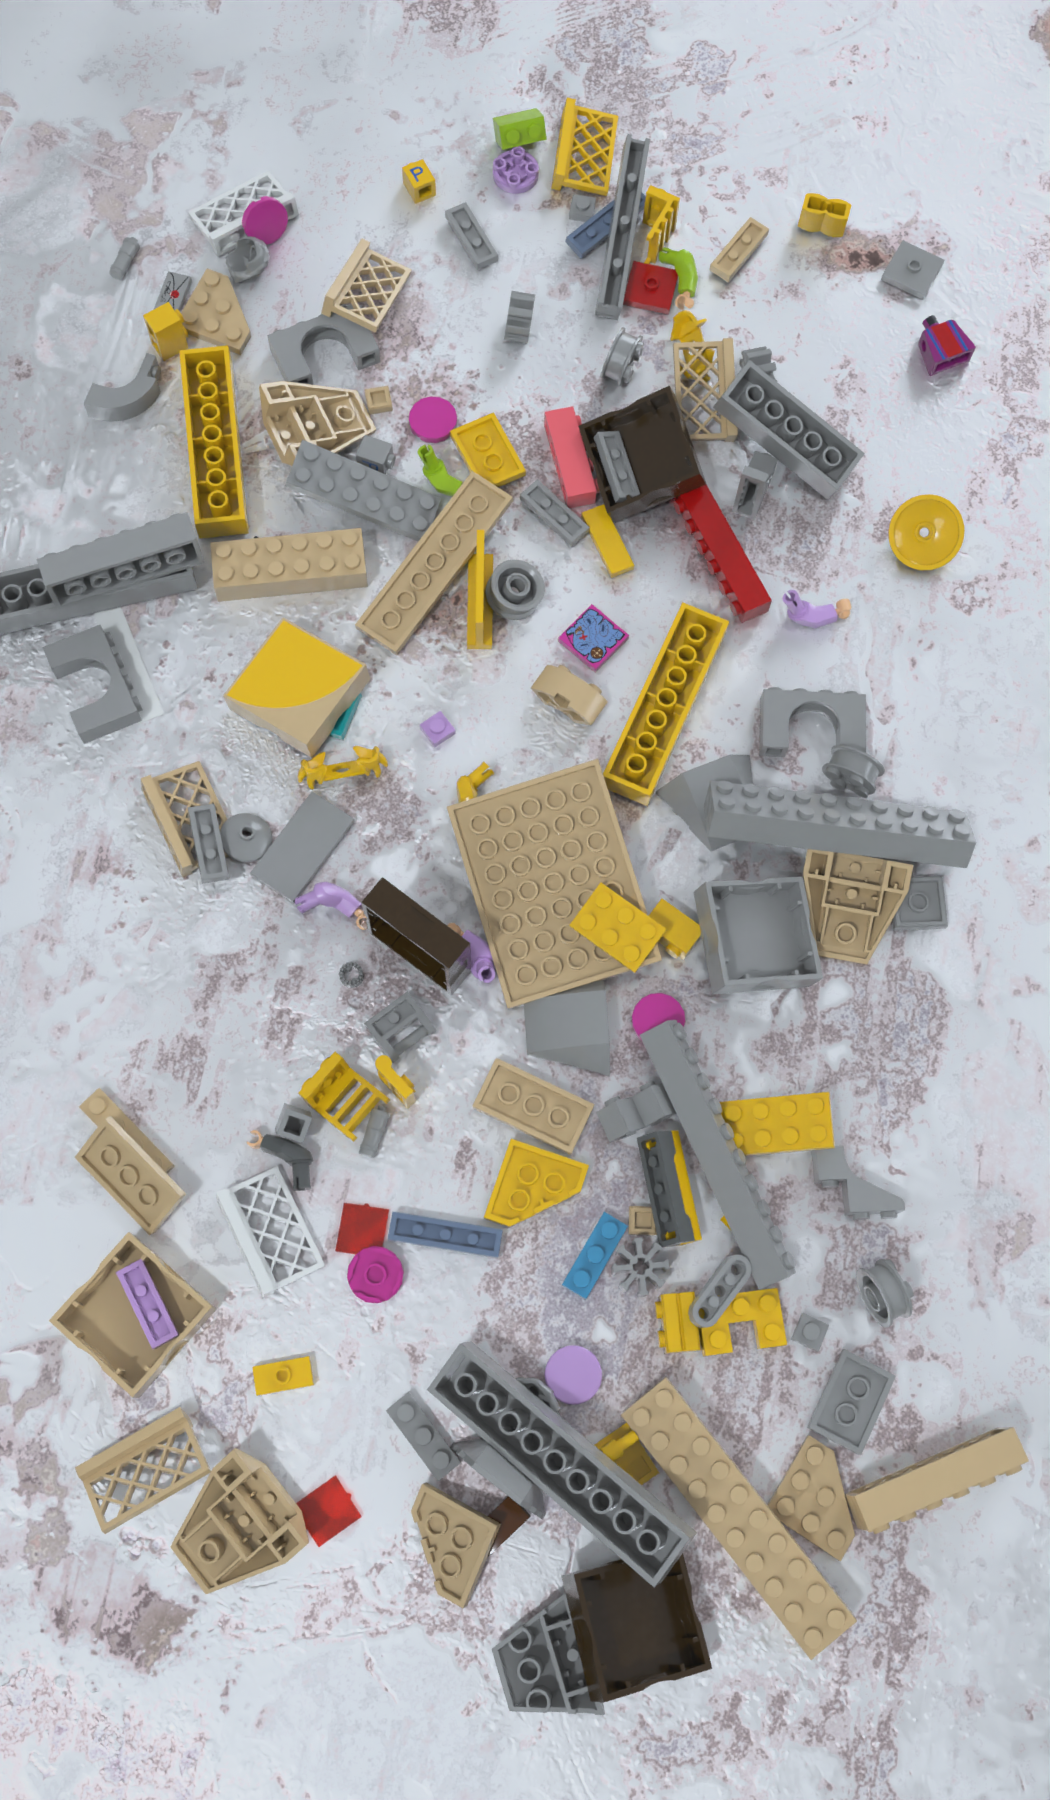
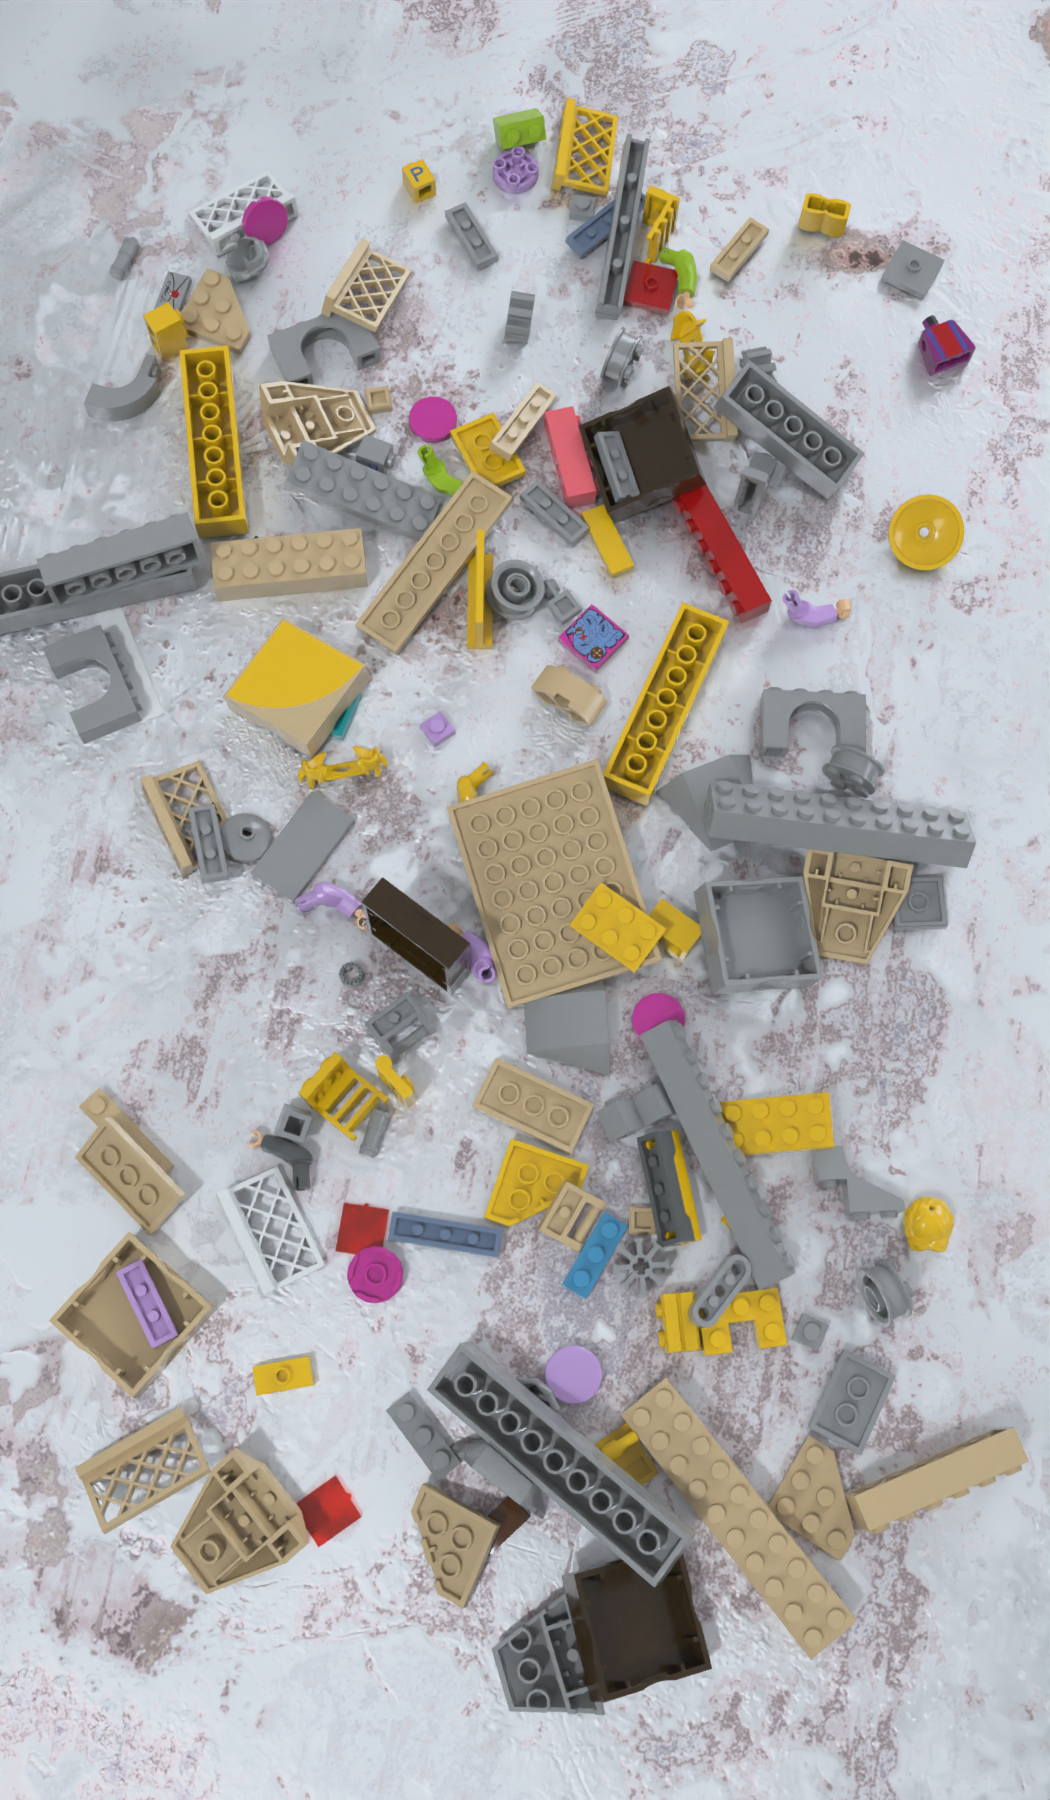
none -> tan plate [489,382,558,461]
none -> tan plate [537,1179,608,1252]
none -> light grey plate [544,578,582,625]
none -> yellow hair [903,1197,954,1252]

